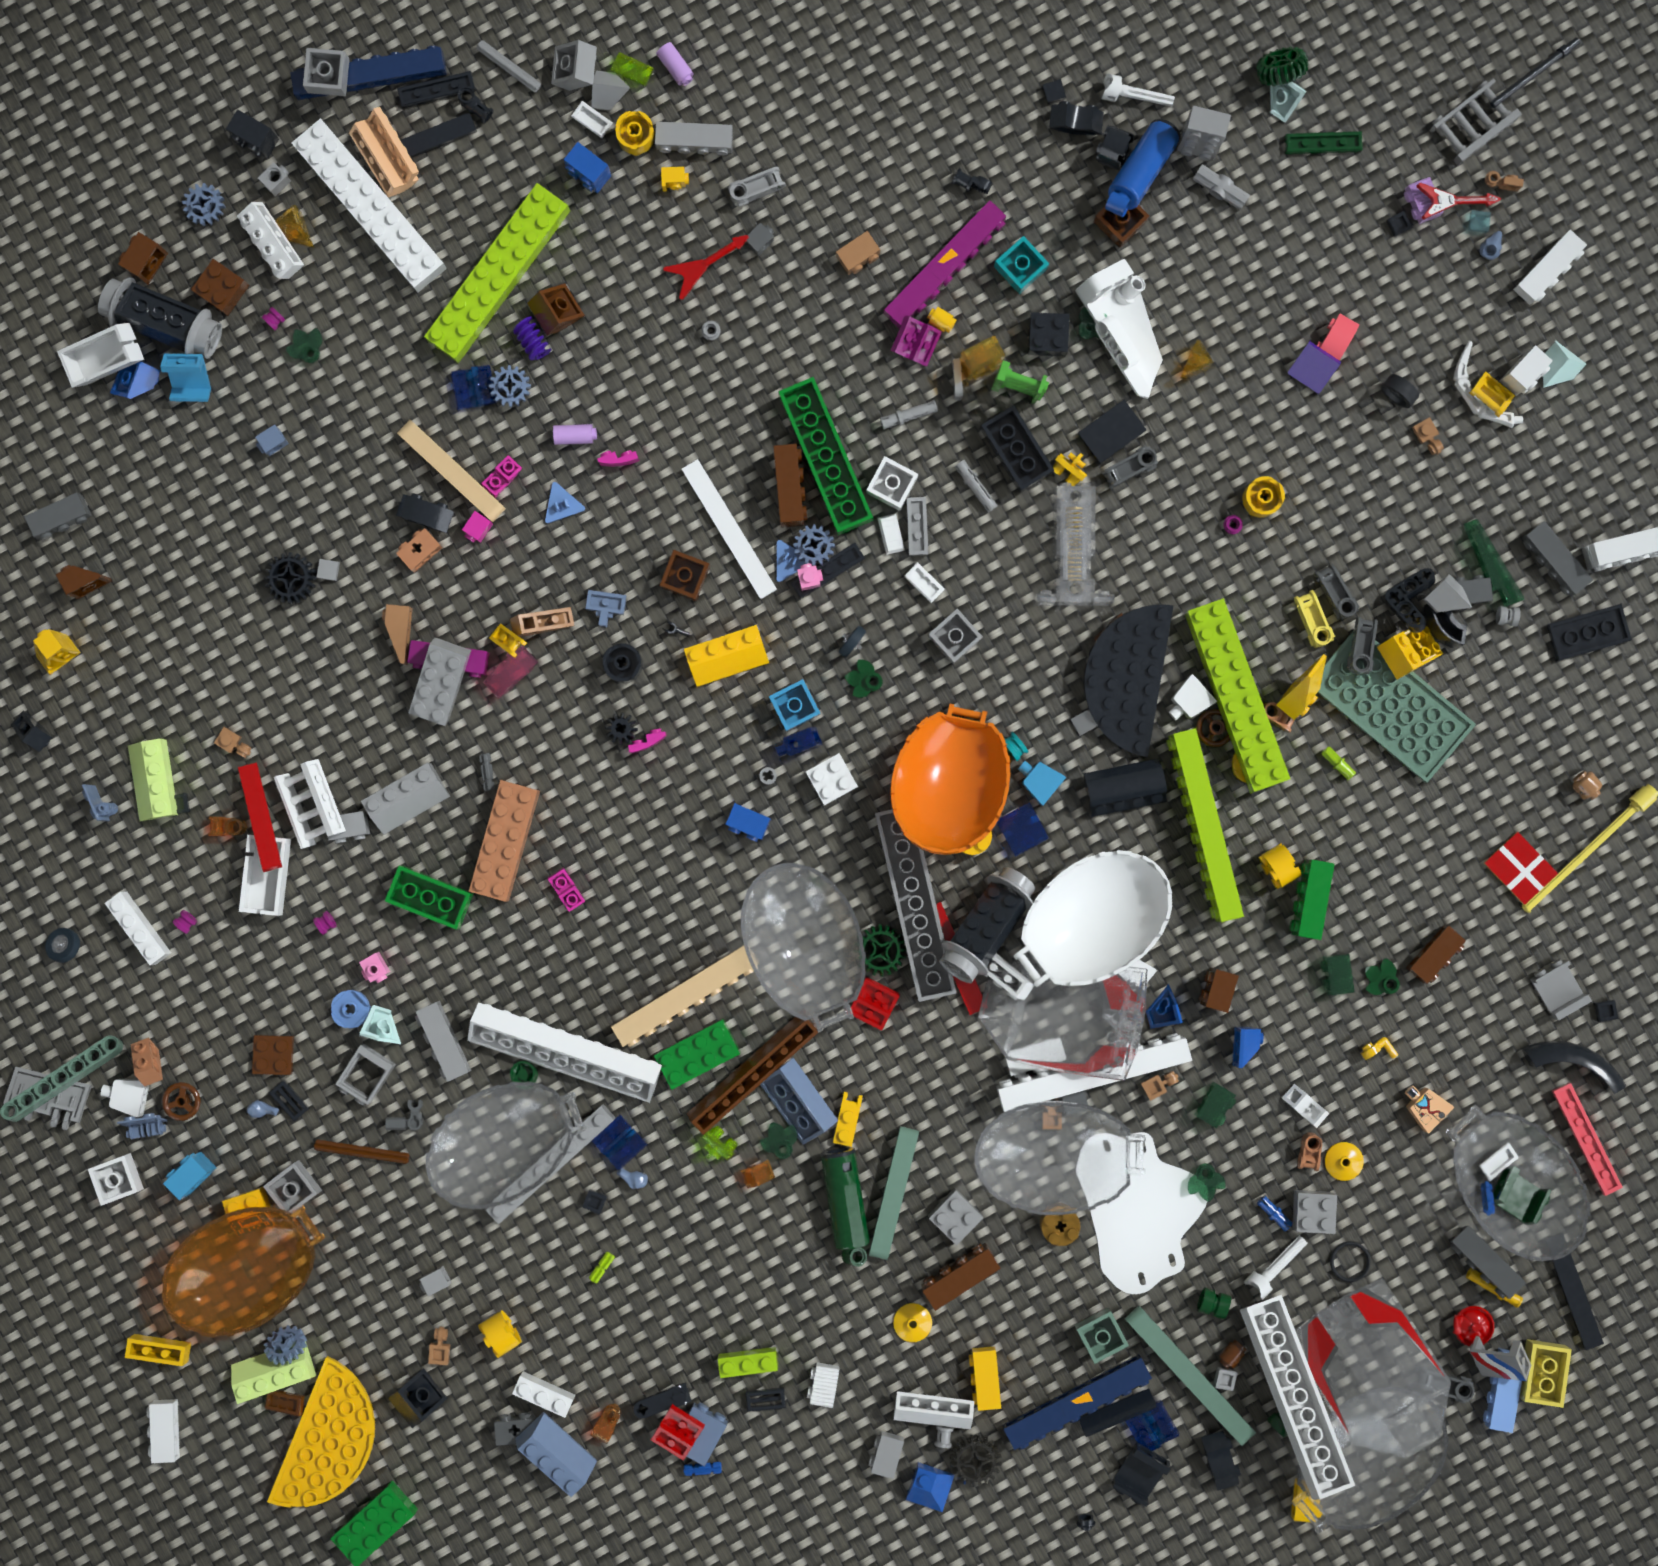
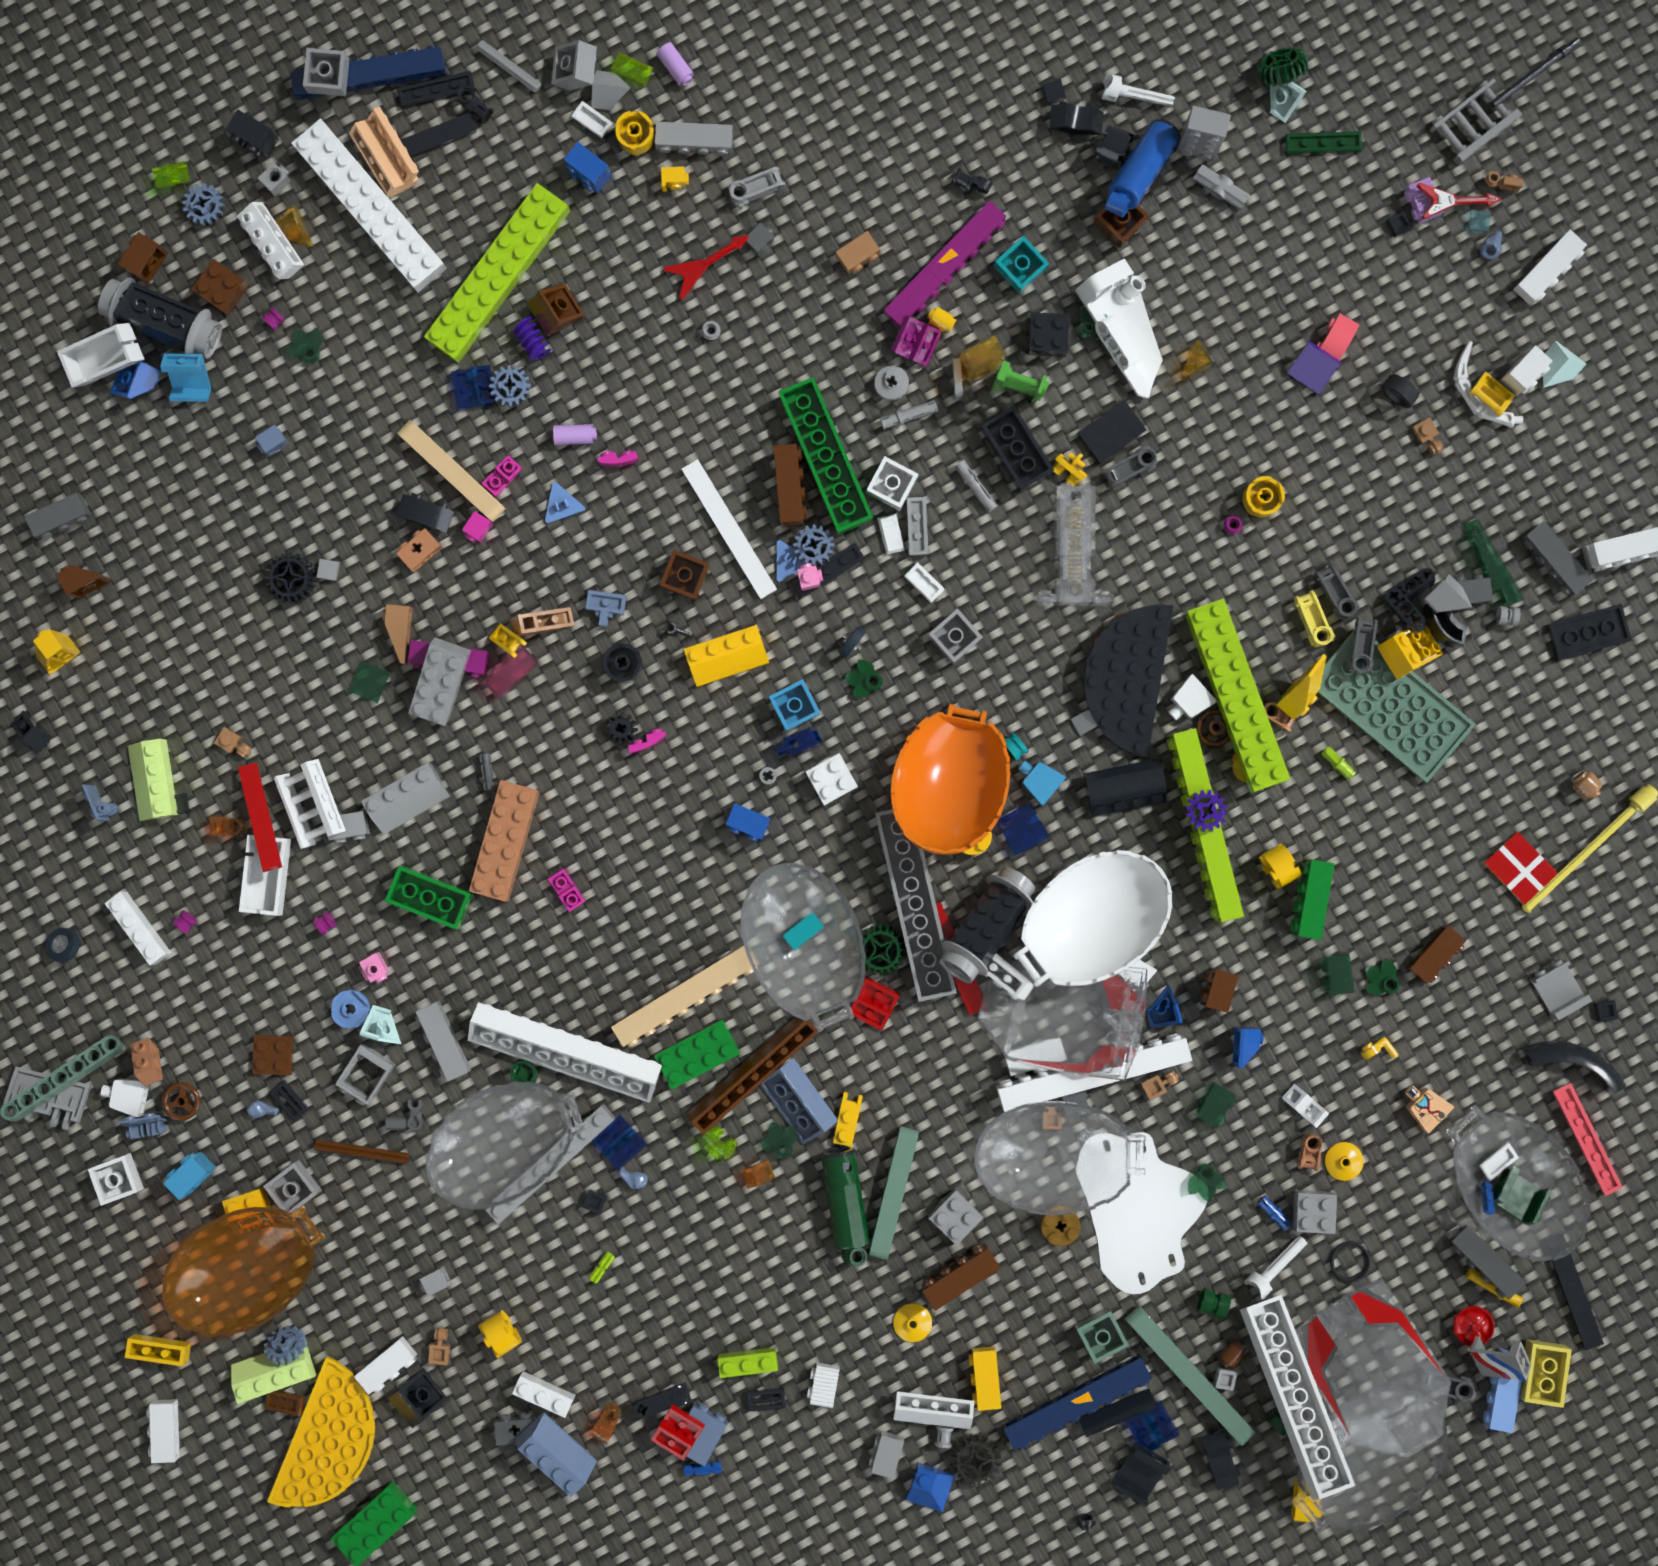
none -> clear neon green hips [152,161,191,189]
none -> clear green piece [349,660,391,703]
none -> white brick [354,1336,417,1395]
none -> teal tile [783,912,825,951]
none -> light grey piece [874,366,909,401]
none -> dark purple gear [1185,790,1228,832]

